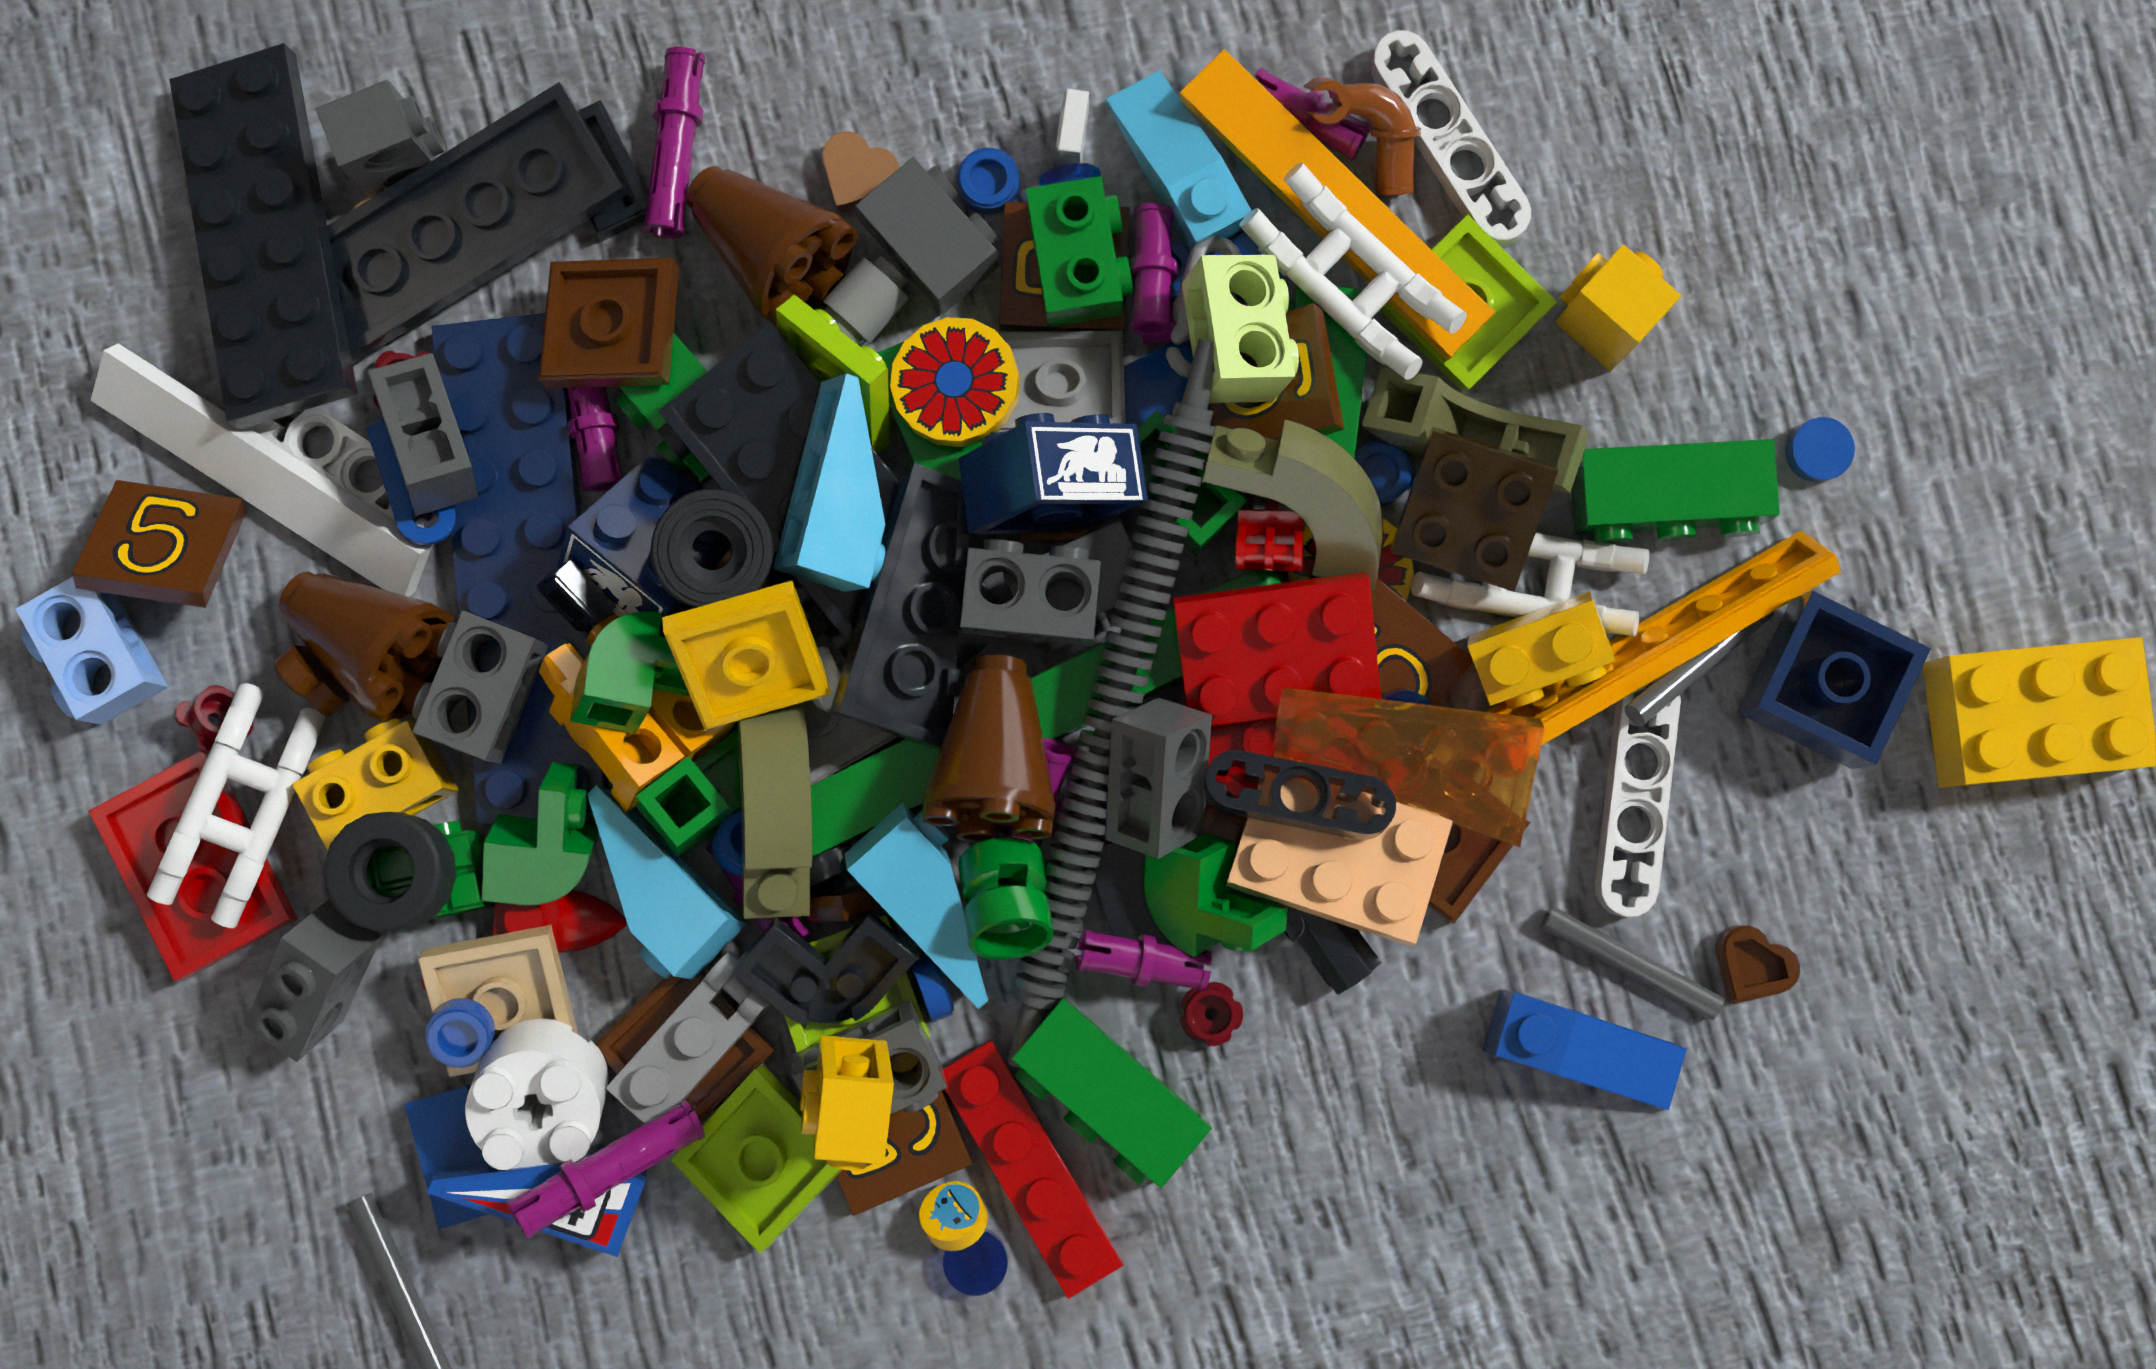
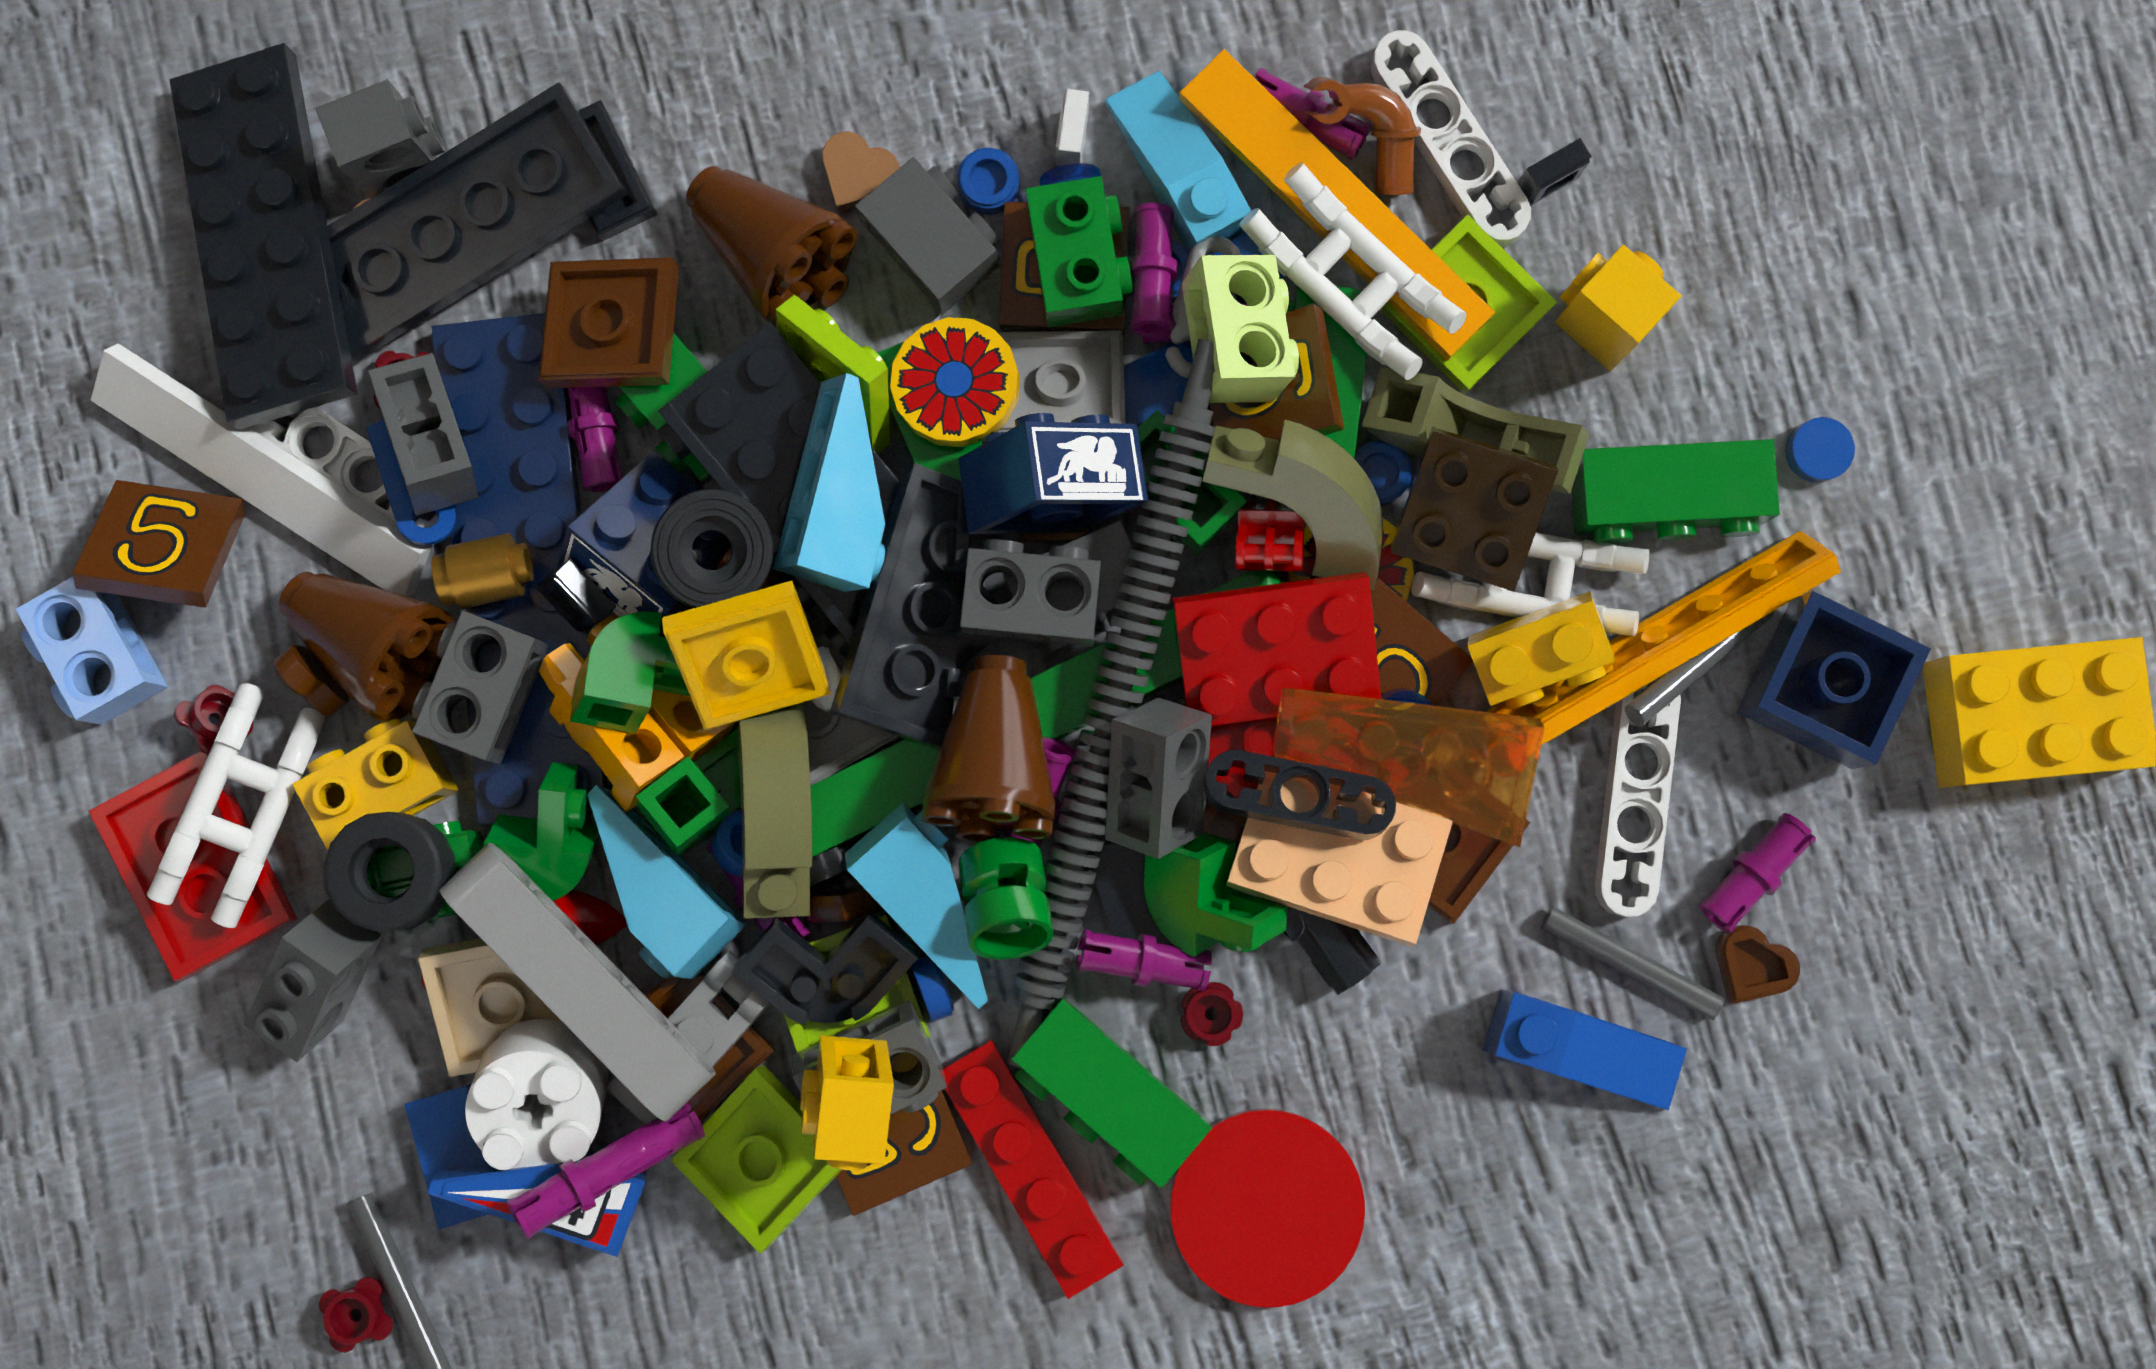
blue tile [425,998,495,1068] -> none
magenta pin [643,46,705,239] -> none
light grey brick [823,256,909,346] -> none
tile [919,1181,988,1251] -> none
clear blue tile [943,1228,1008,1296] -> none
none -> dark red plate [319,1277,394,1353]
none -> pearl gold brick [431,533,534,609]
none -> light grey beam [439,842,716,1122]
none -> red tile [1170,1108,1365,1308]
none -> black tile [1518,138,1592,206]
none -> magenta pin [1698,813,1816,934]

